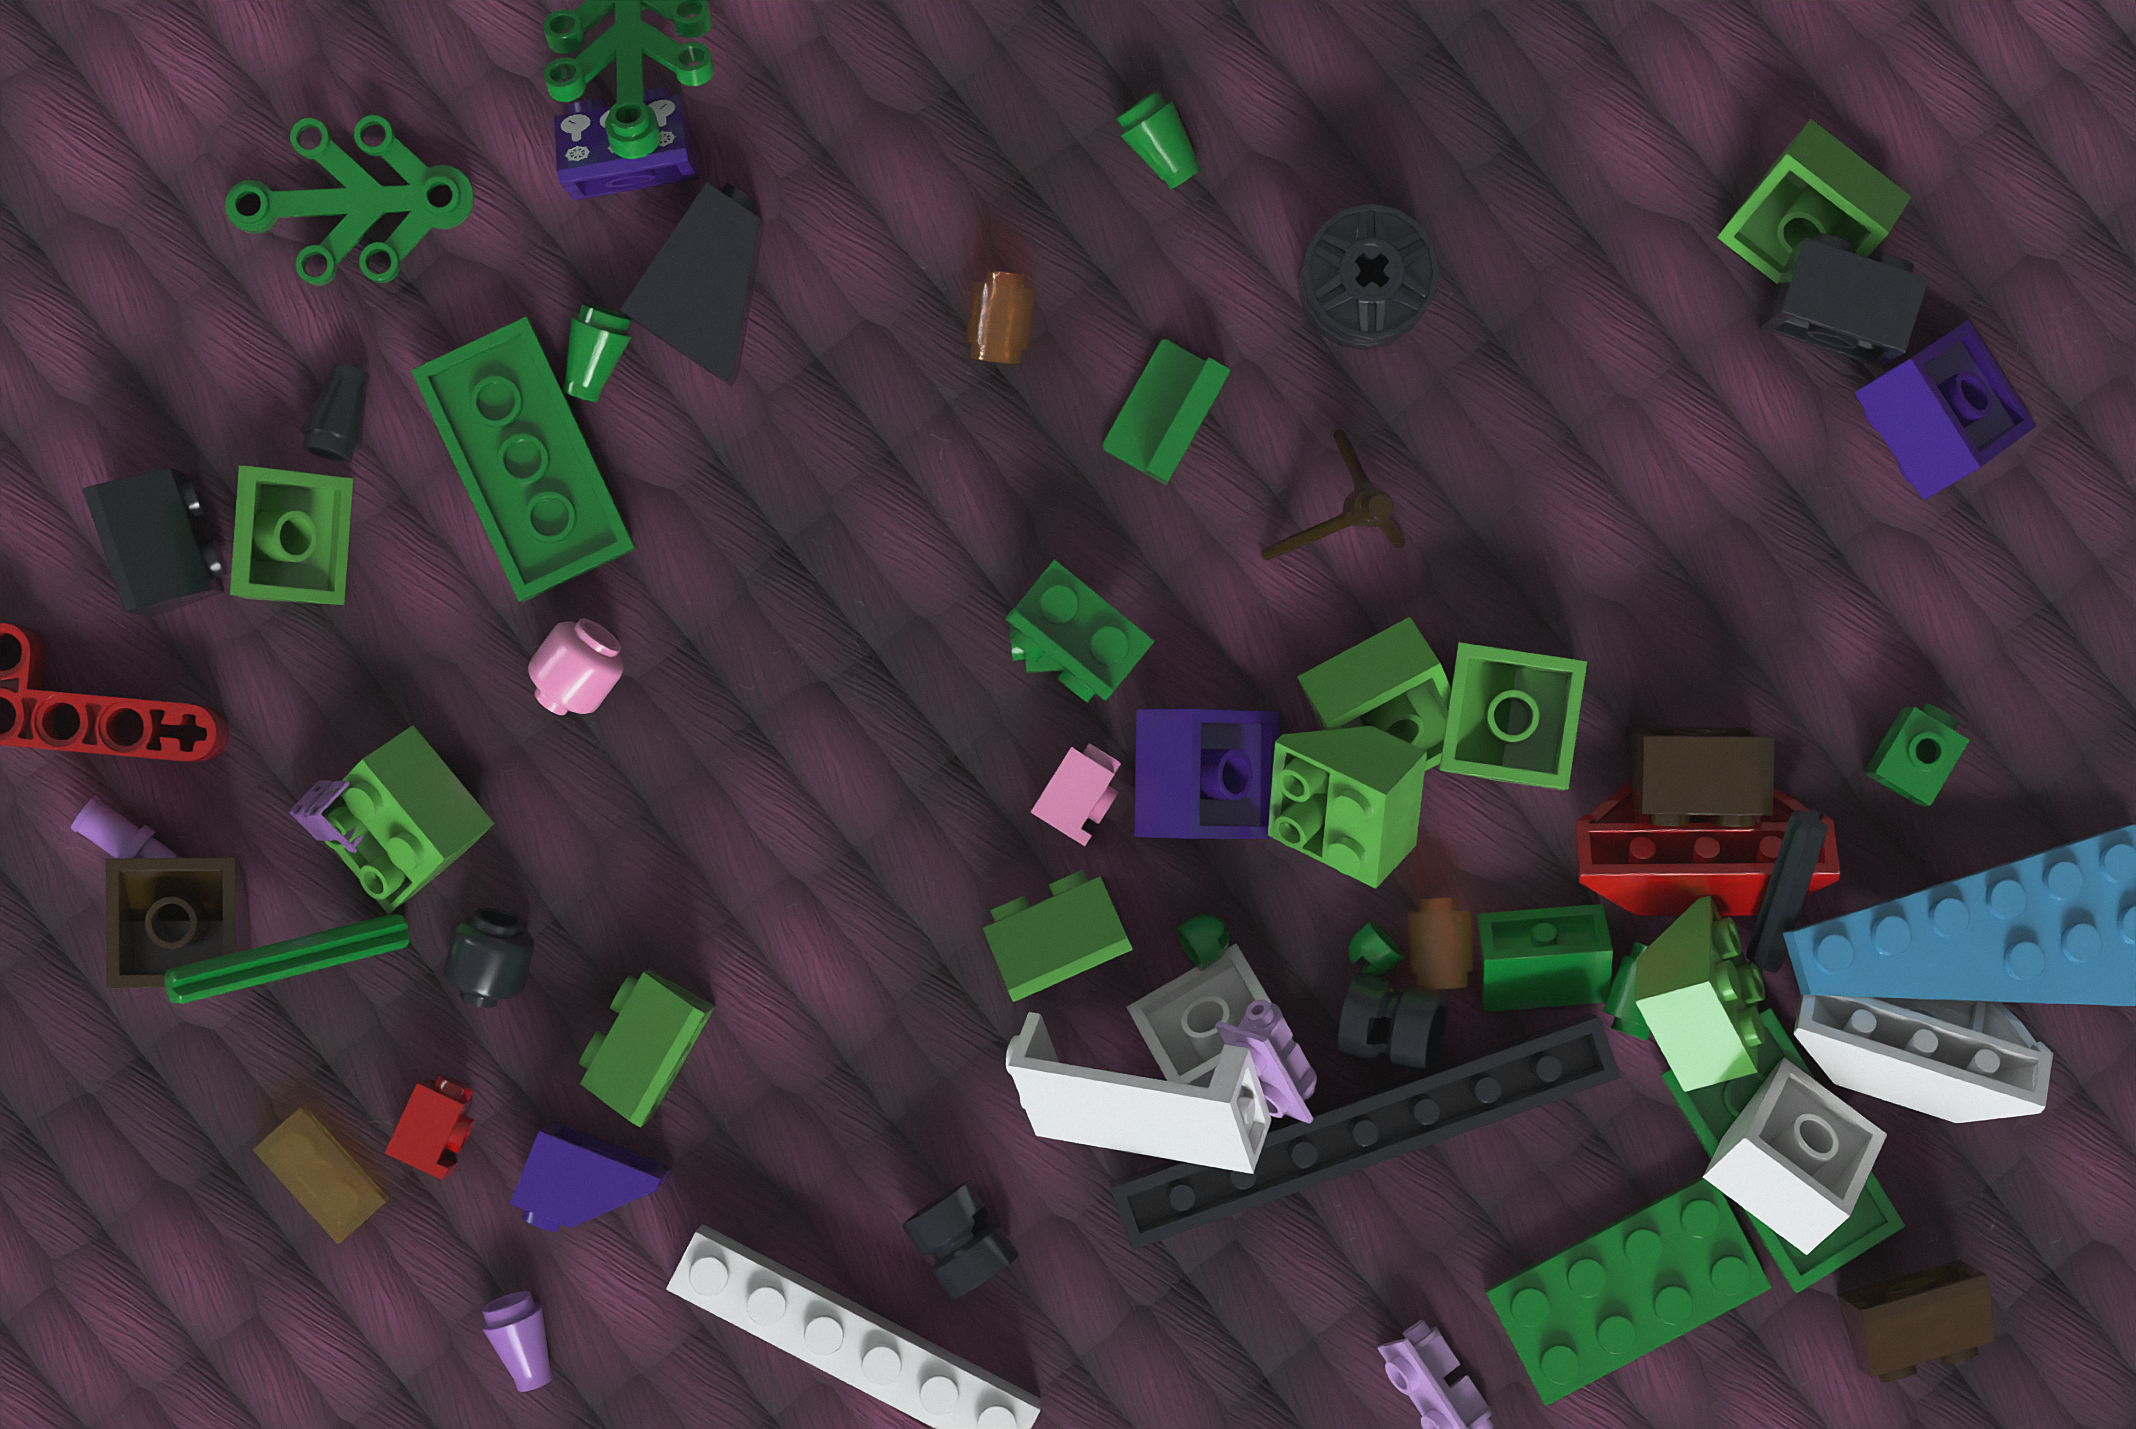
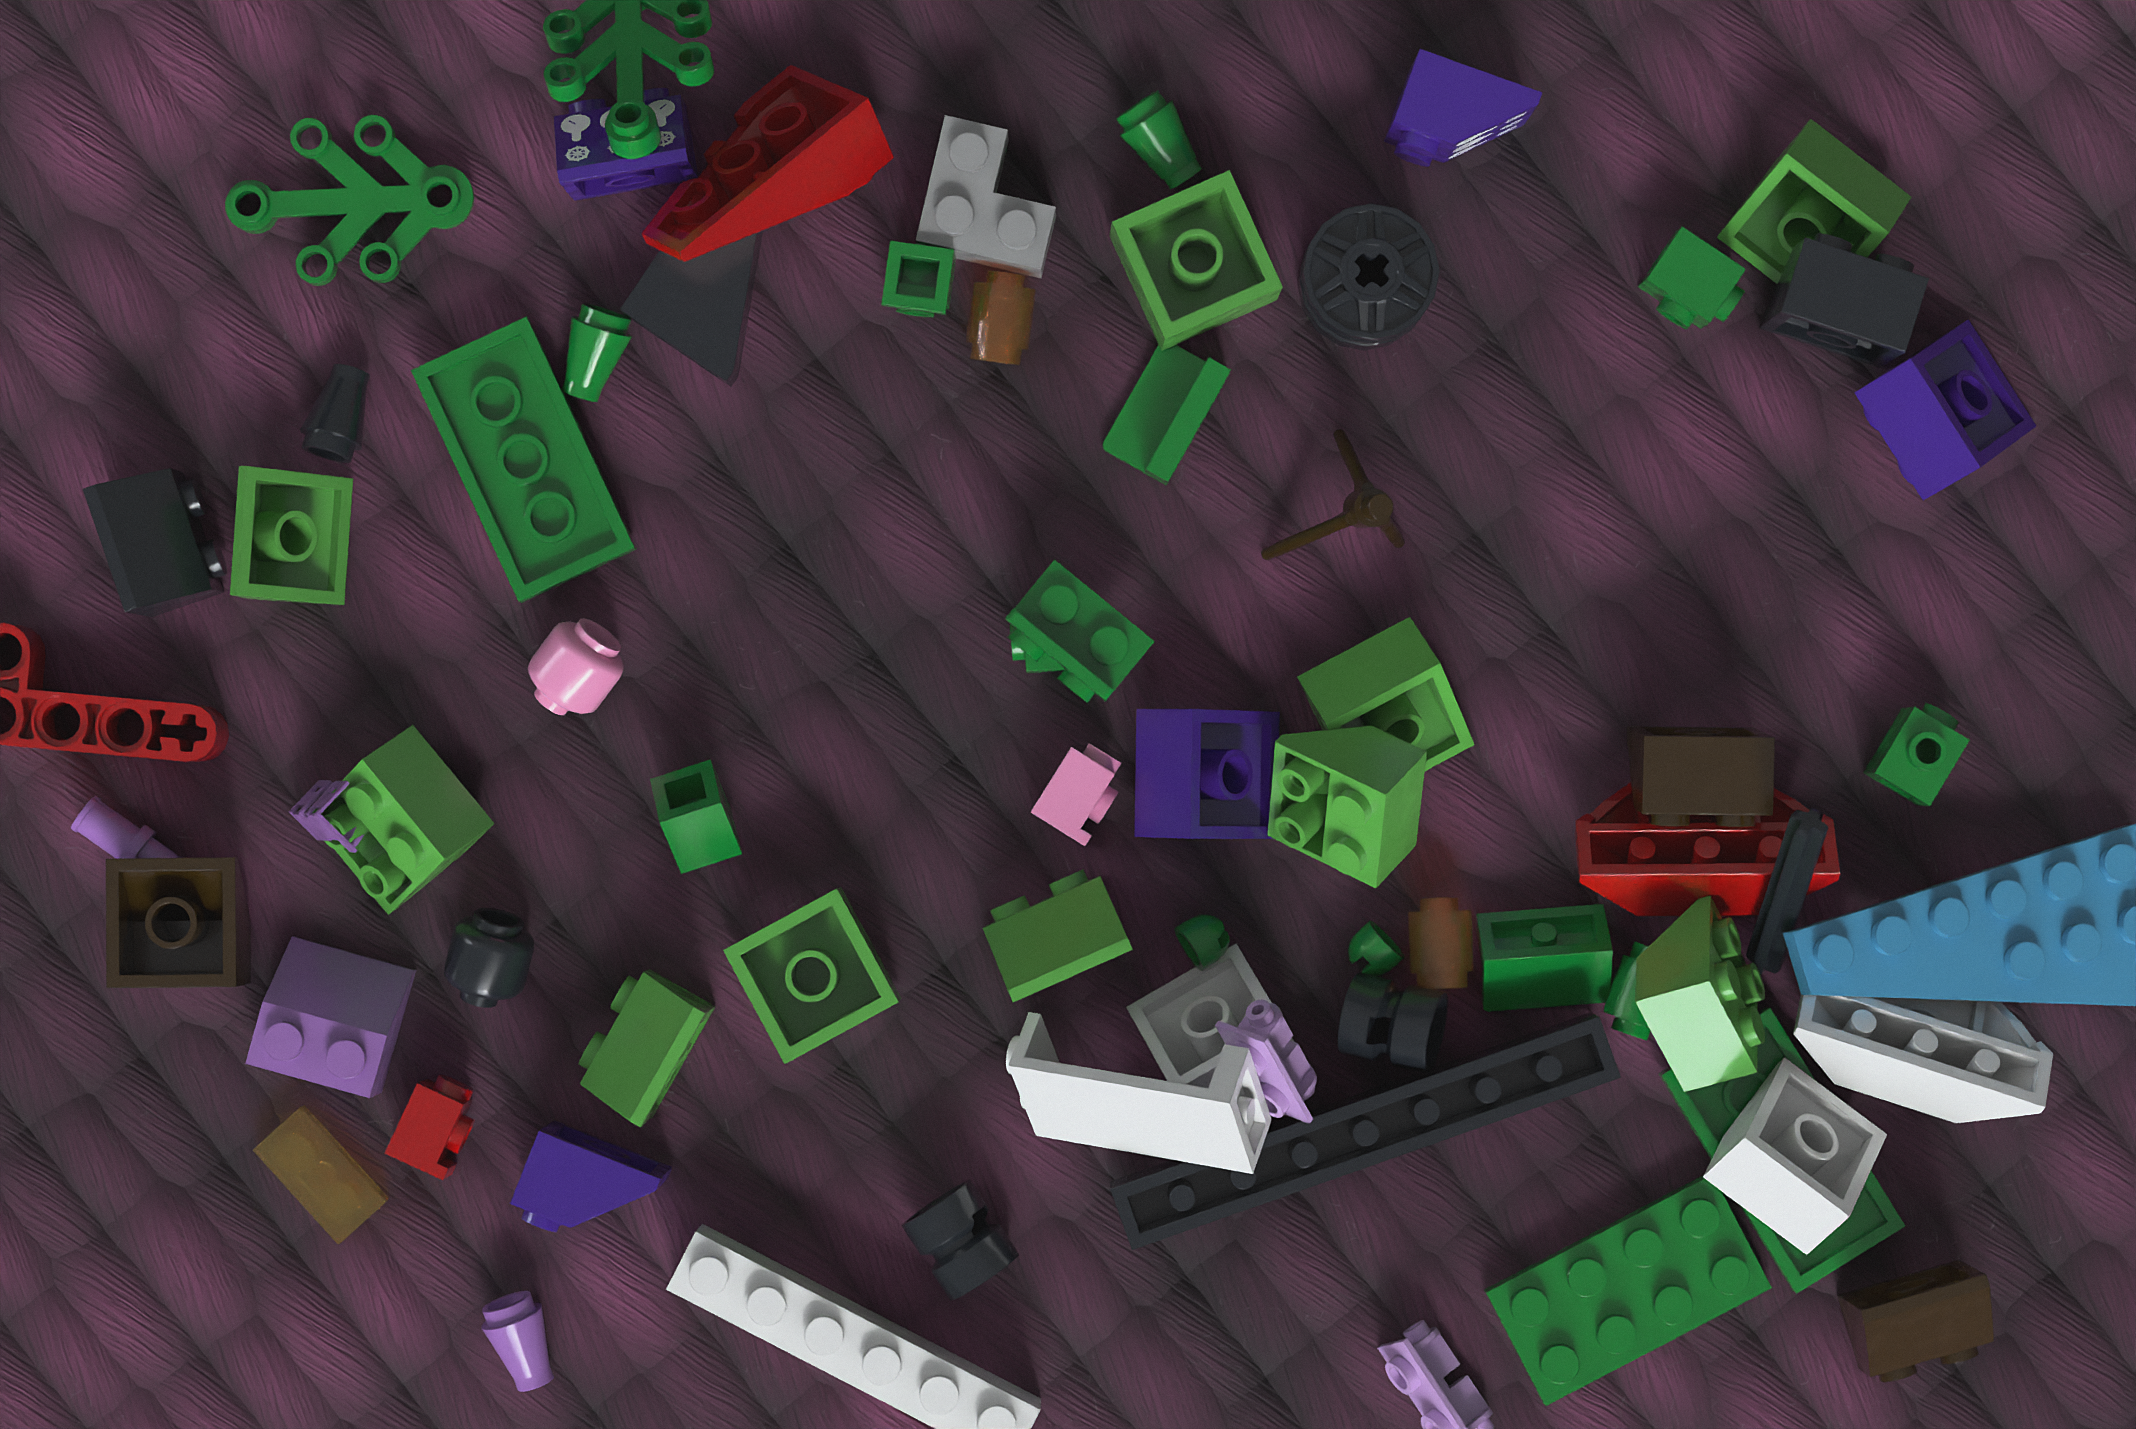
green axle [164,914,410,1004] -> none
bright green slope [1439,642,1587,791] -> none
none -> medium lavender slope [245,936,416,1098]
none -> red wedge [641,65,894,262]
none -> green brick [650,759,742,874]
none -> bright green brick [723,887,902,1064]
none -> green brick [881,241,956,317]
none -> light grey brick [916,115,1056,279]
none -> bright green brick [1110,170,1283,351]
none -> dark purple slope [1384,49,1542,167]
none -> green brick [1638,226,1746,329]

